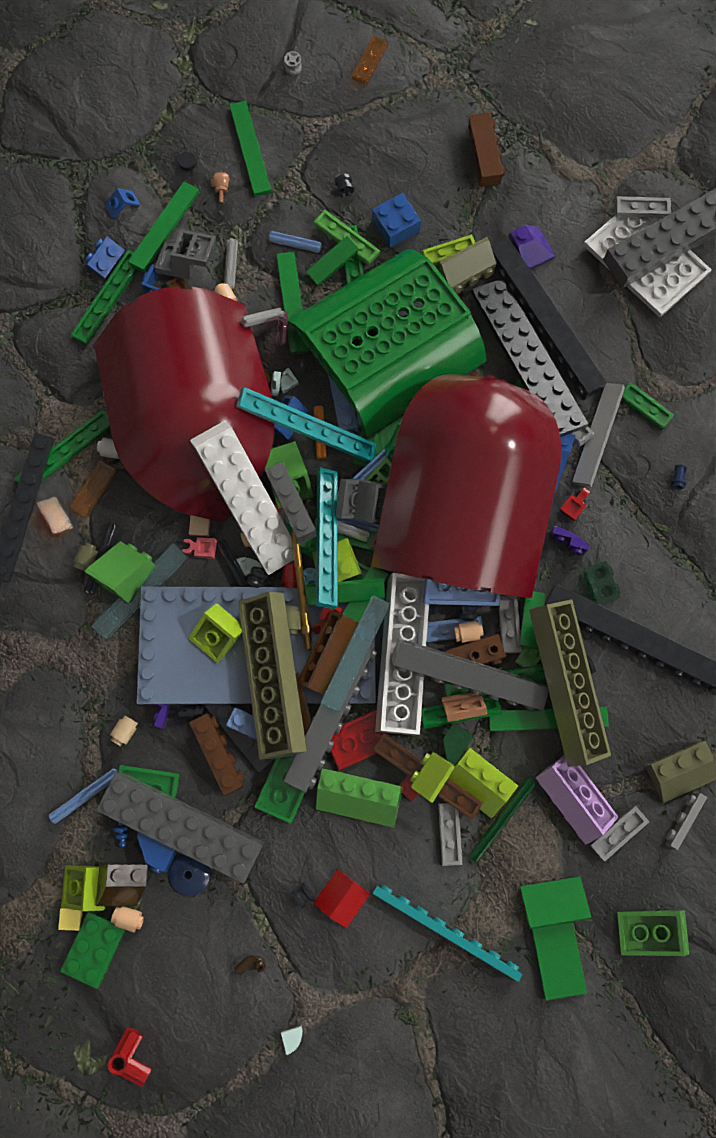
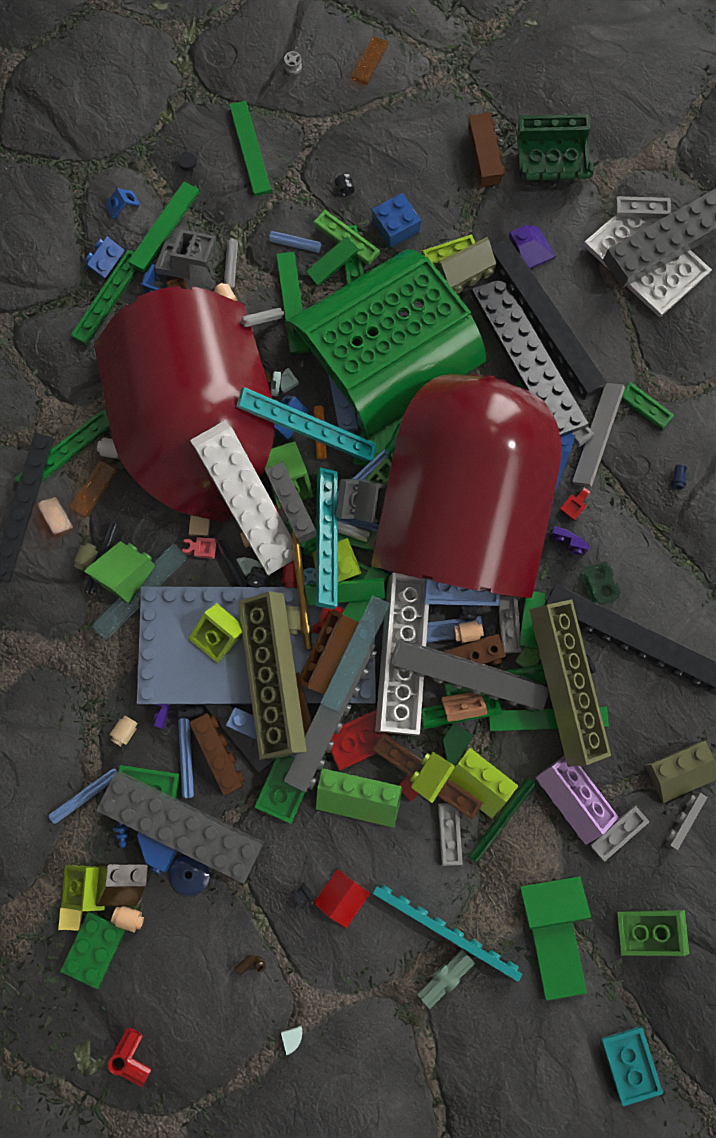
nougat piece [210,172,229,203] -> none
clear pink piece [276,312,288,346] -> none
none -> medium blue axle [178,718,194,798]
none -> sand green piece [417,949,475,1008]
none -> dark green slope [517,114,594,180]
none -> teal plate [601,1026,663,1106]

